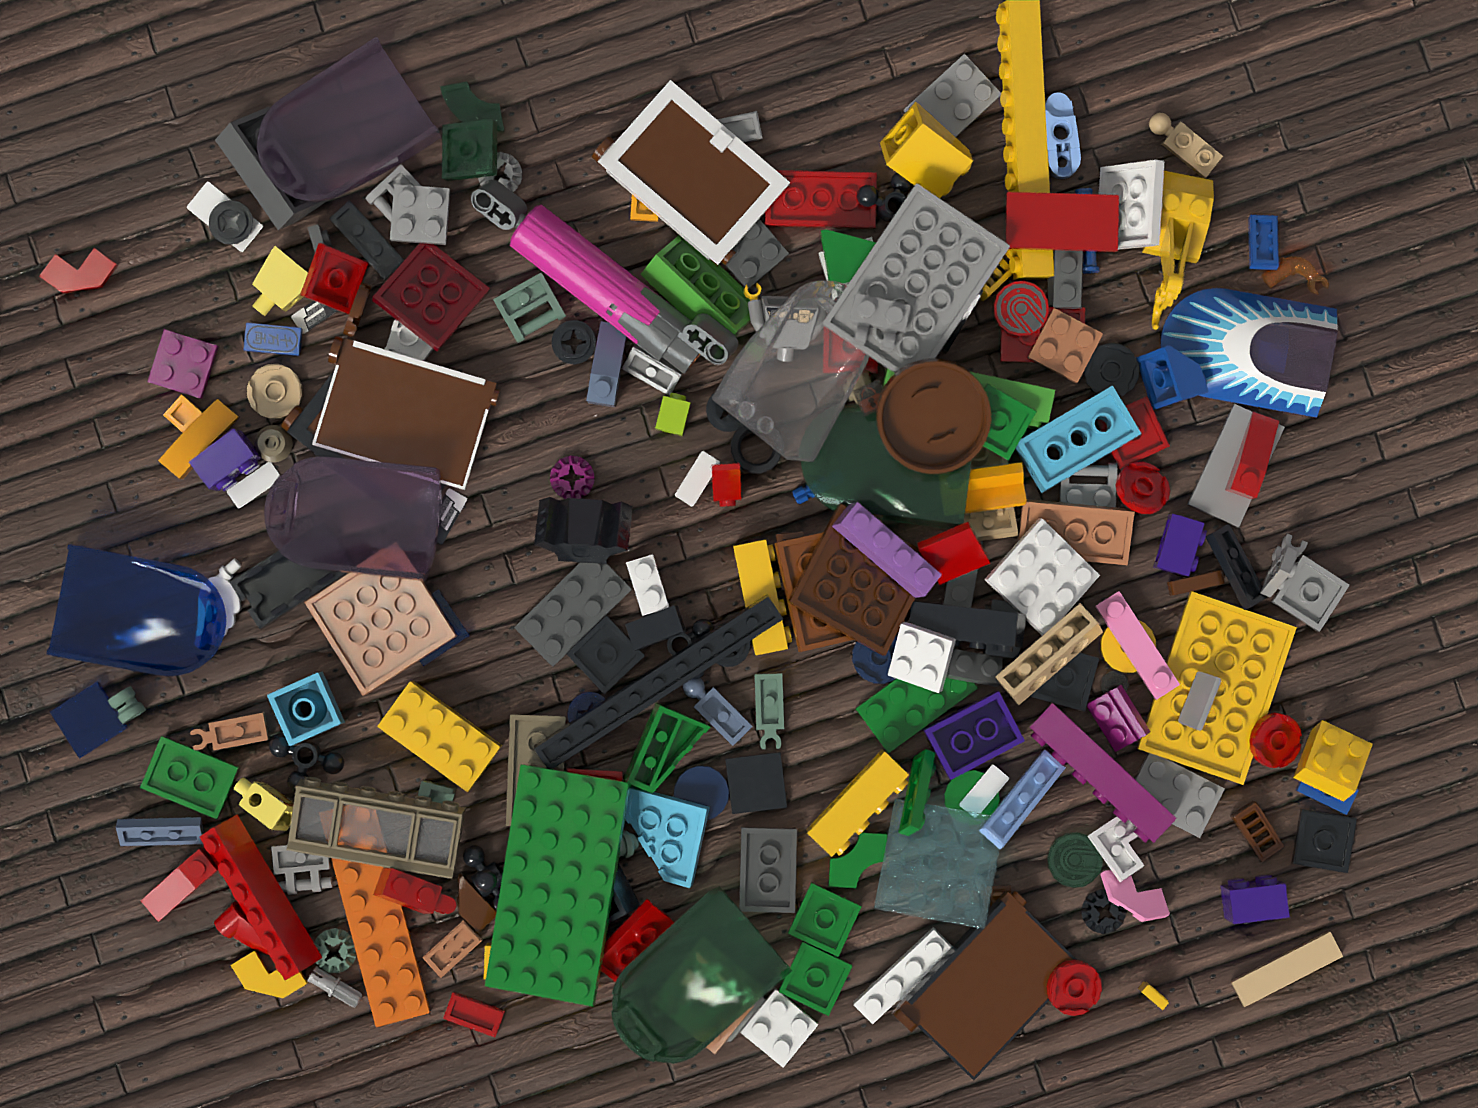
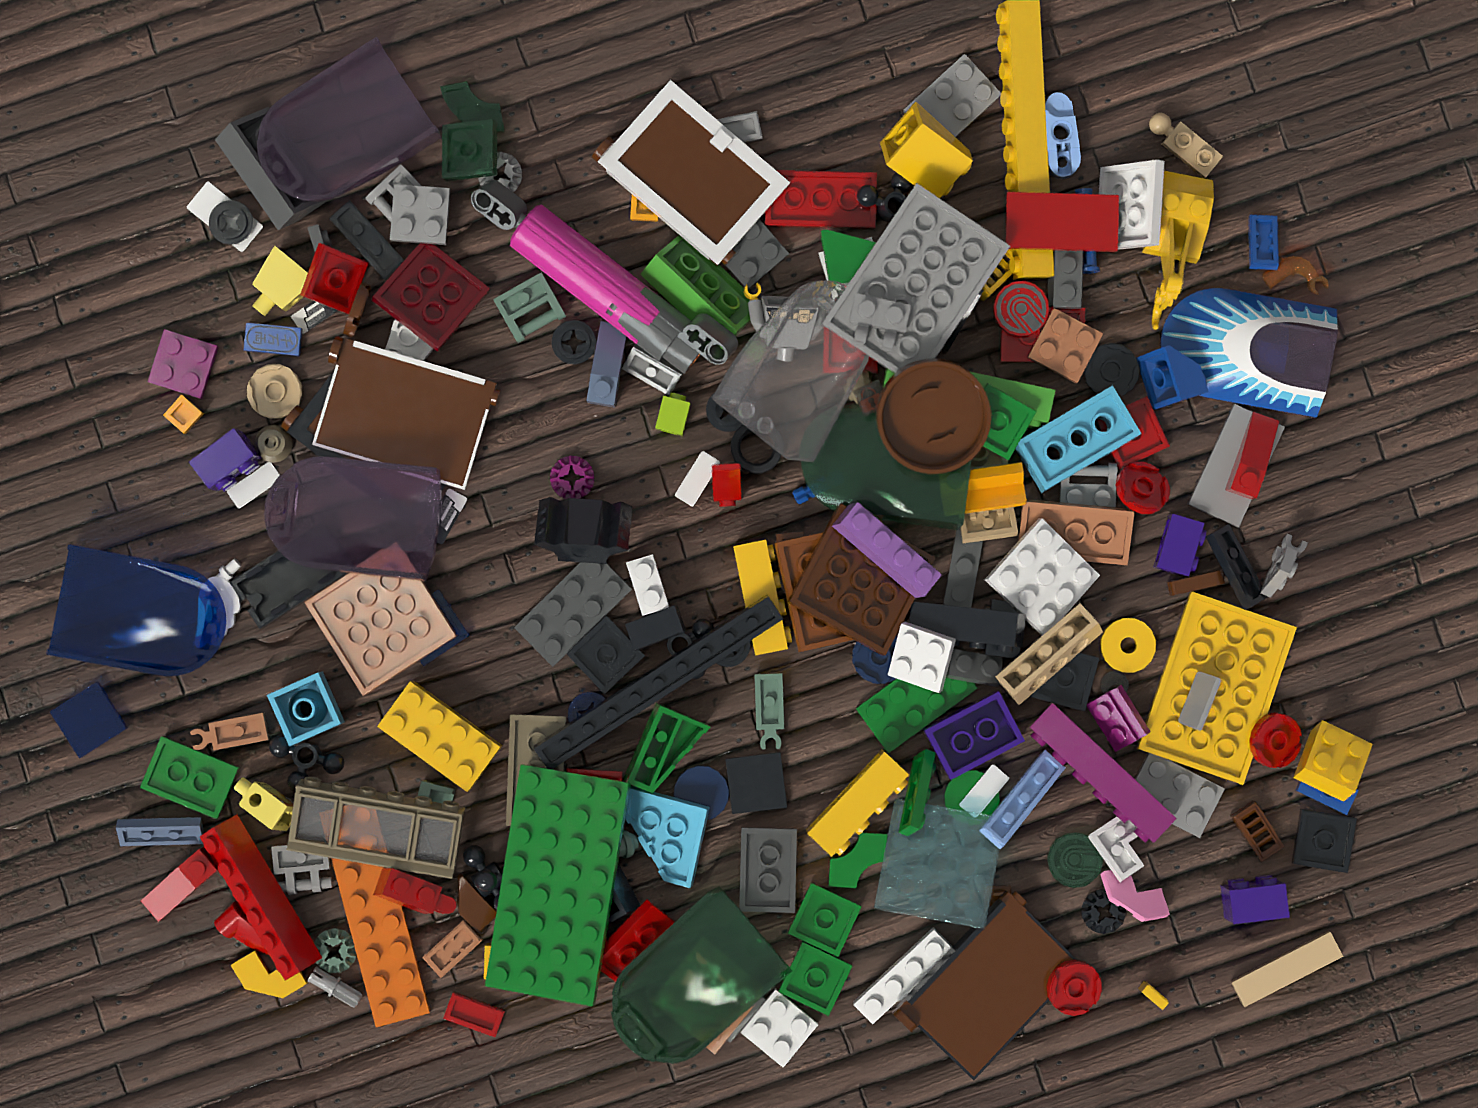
tile [39,248,118,294] -> none
sand green wheel [108,686,146,724] -> none
light orange slope [158,399,239,479] -> none
sand blue plate [683,678,753,746] -> none
red tile [917,522,990,585] -> none
bright pink plate [1095,591,1180,700] -> none
light grey plate [1271,555,1350,632] -> none

